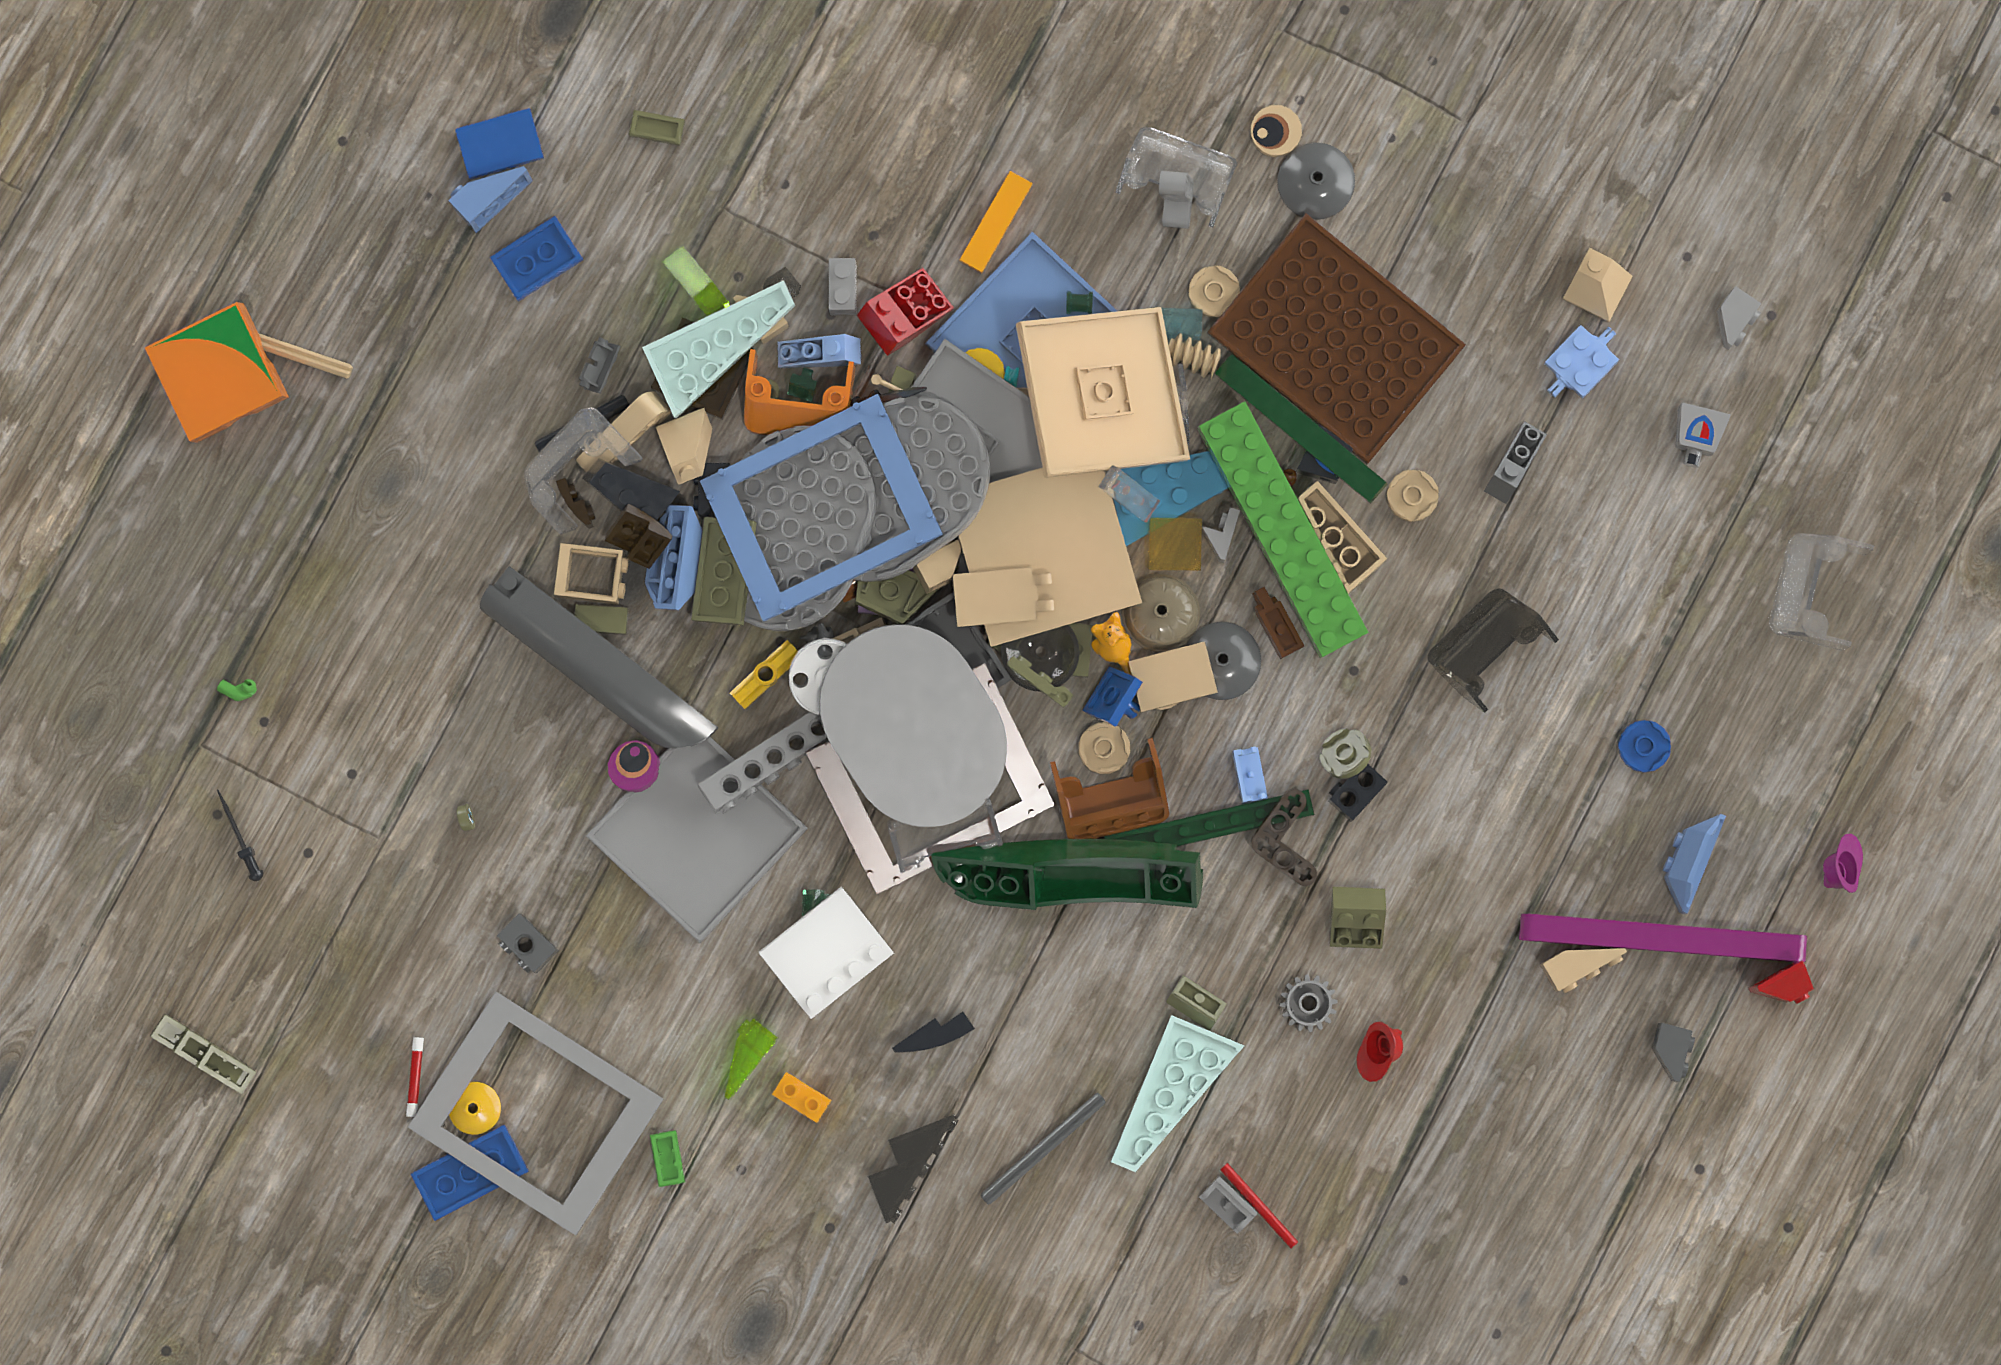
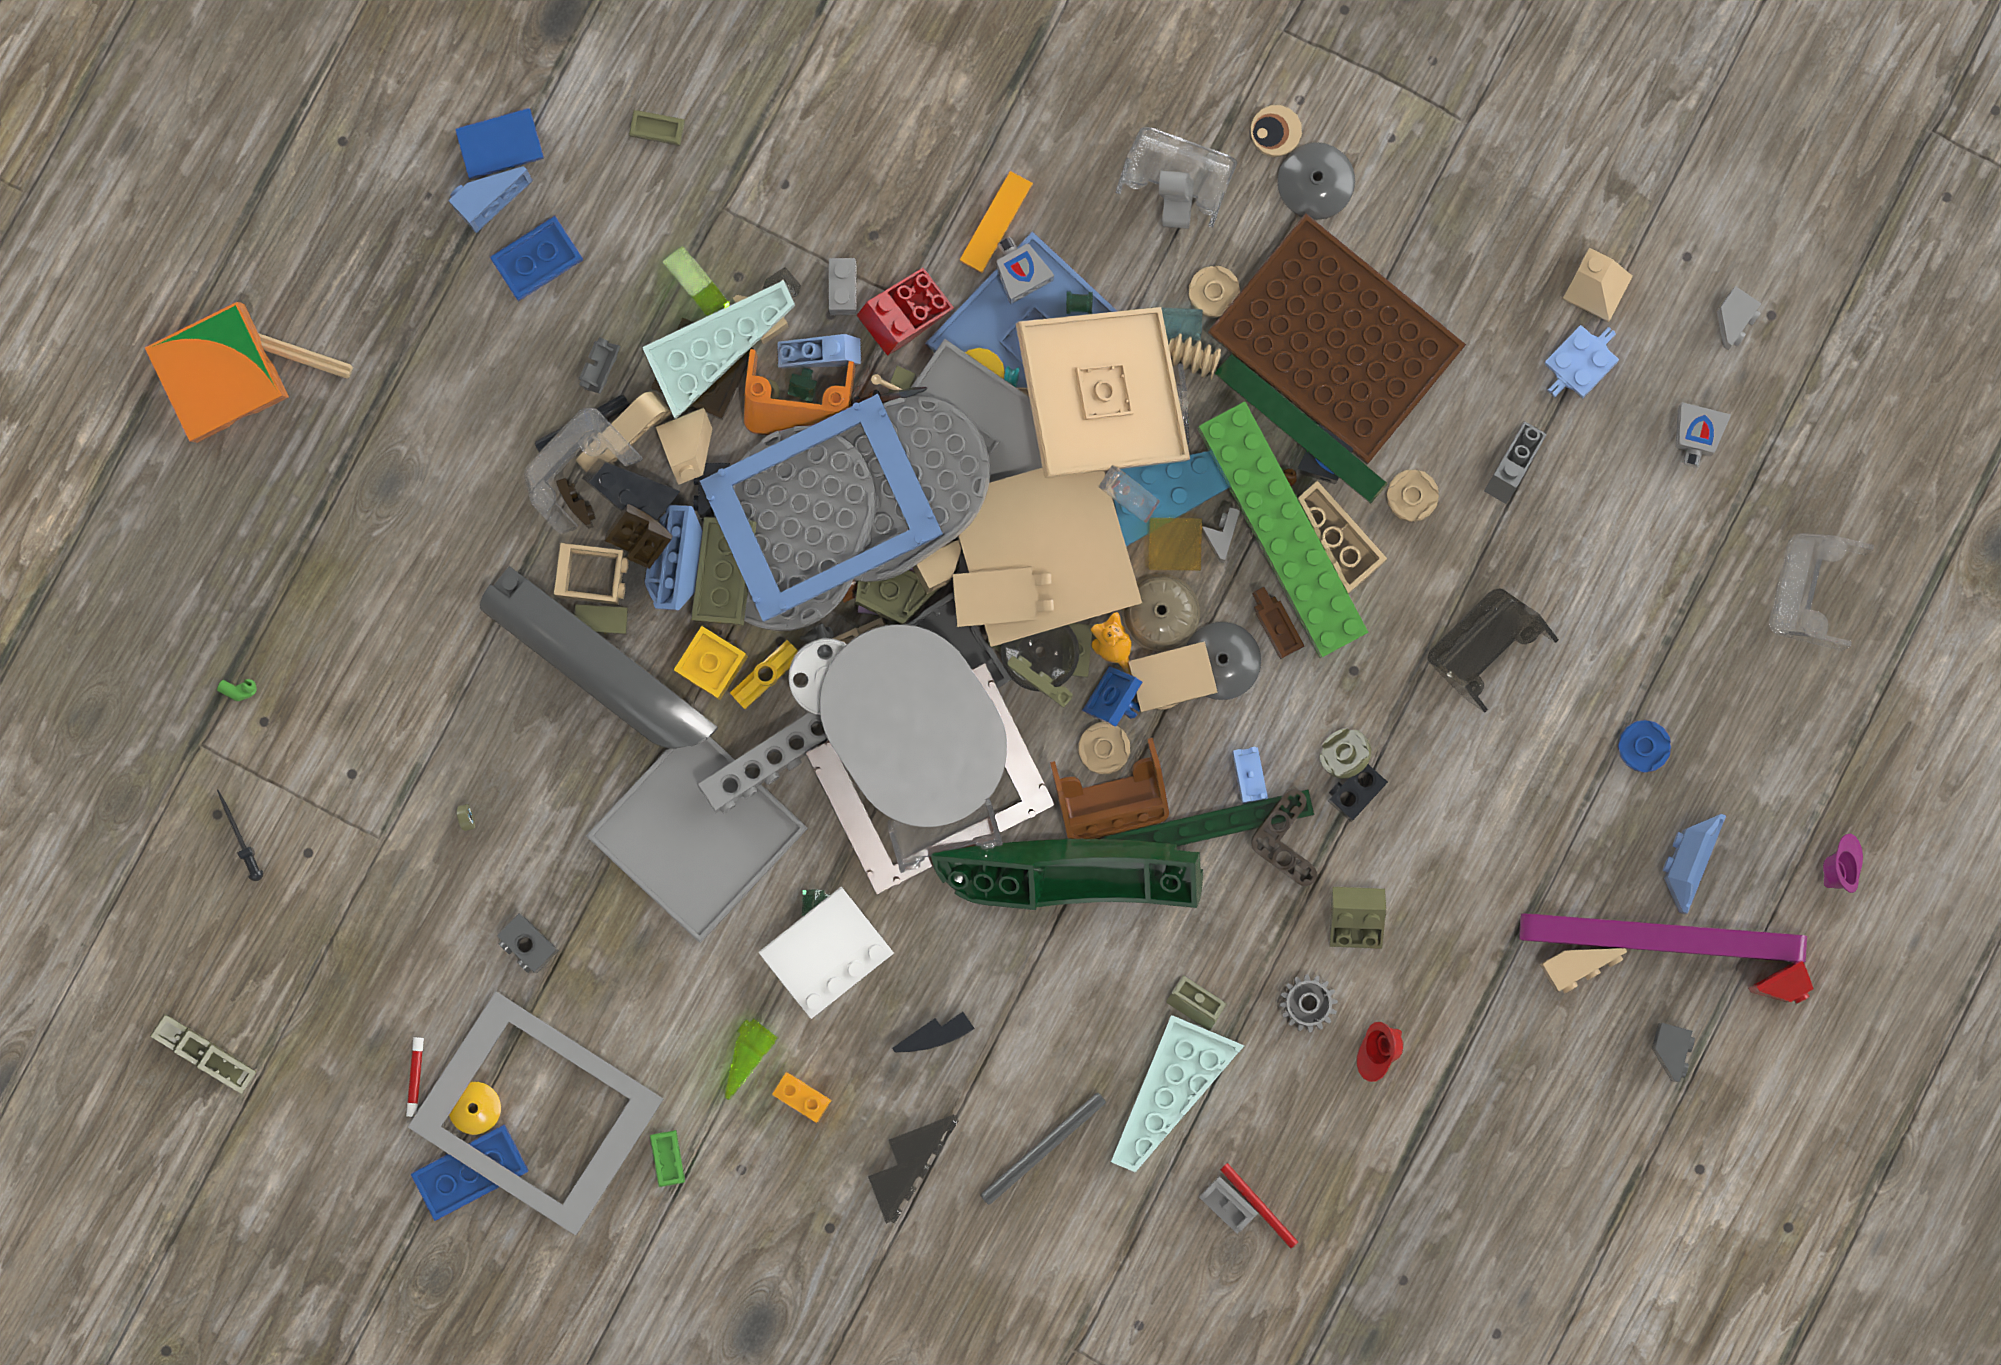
tile [608,740,660,793] -> none
none -> yellow container [674,626,748,701]
none -> light grey torso [996,237,1054,304]

